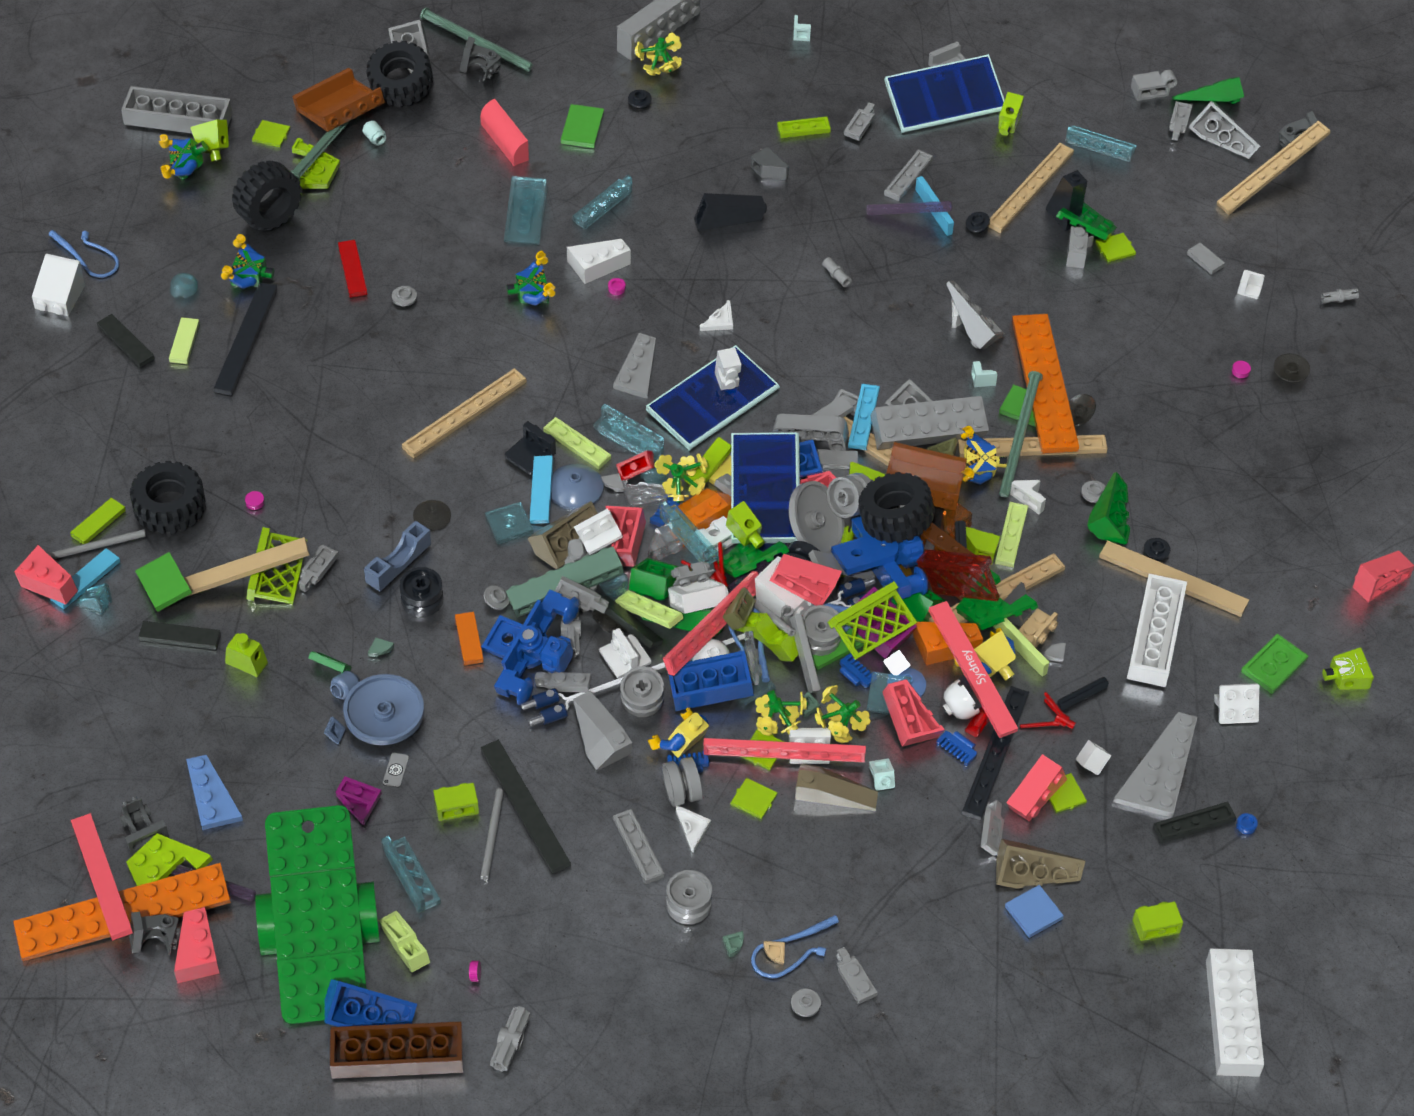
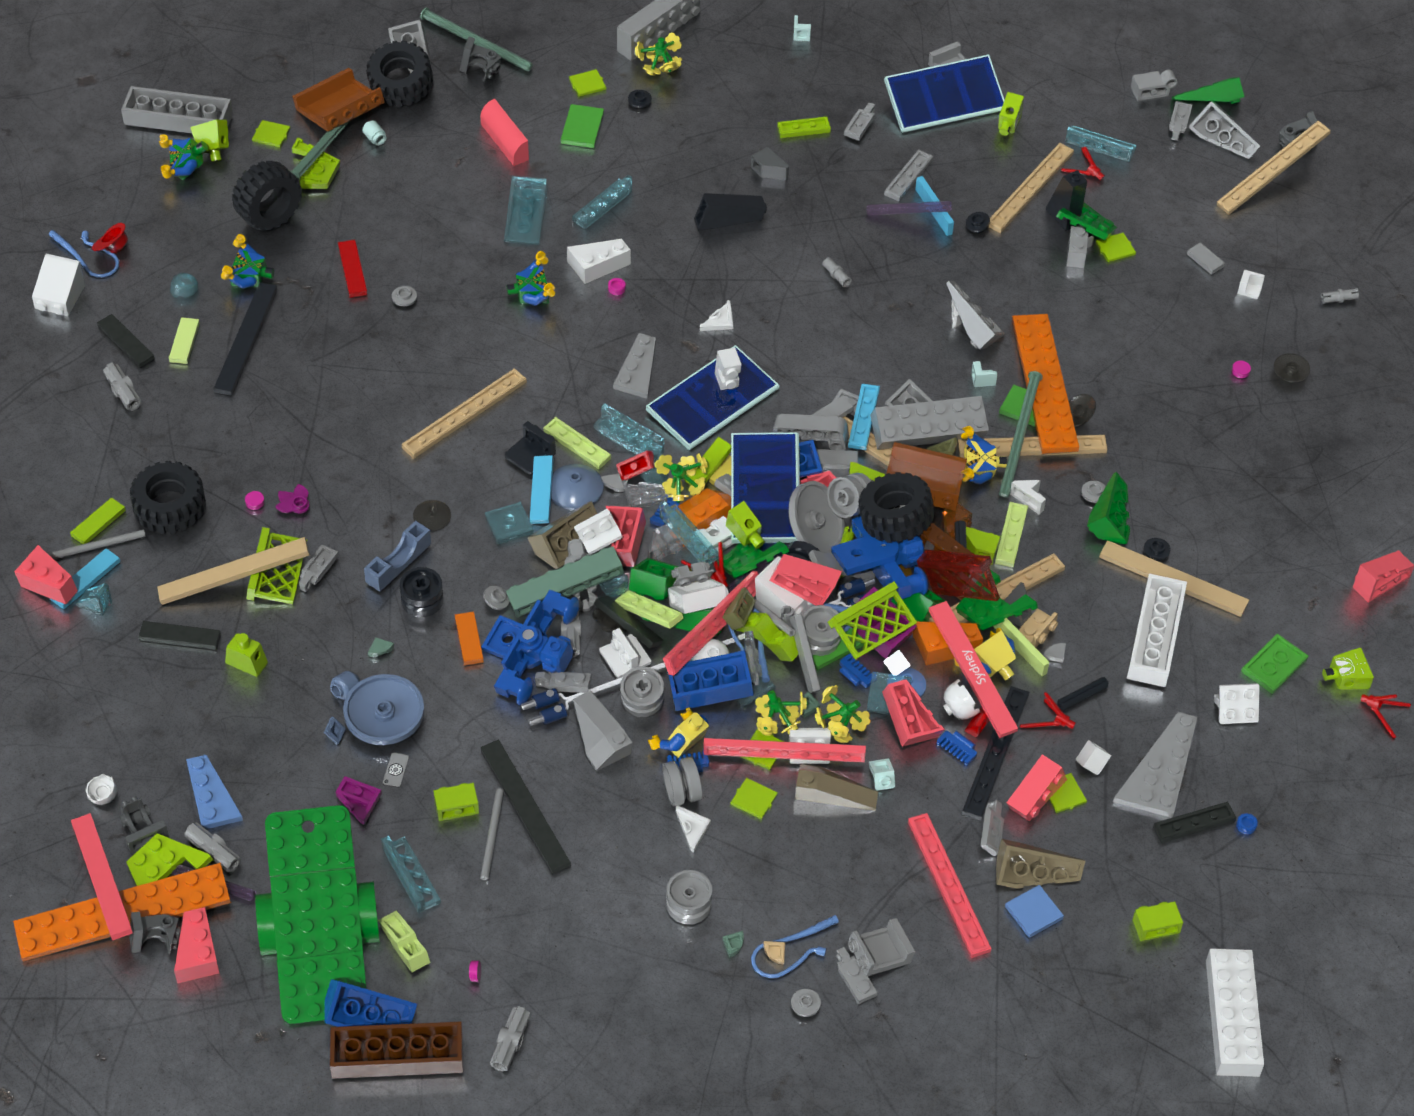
bright green tile [135,552,192,612] -> none
tile [308,651,352,672] -> none
light grey hinge [555,576,609,613] -> none
light grey tile [613,809,664,884] -> none
none -> white hair [86,774,118,805]
none -> red piece [92,223,128,253]
none -> light grey piece [103,362,141,411]
none -> light grey piece [184,822,241,872]
none -> magenta plate [275,484,310,514]
none -> lime piece [569,69,606,97]
none -> light grey panel [848,918,915,977]
none -> coral tile [908,813,992,958]
none -> red plant [1061,147,1105,181]
none -> red plant [1361,694,1411,739]

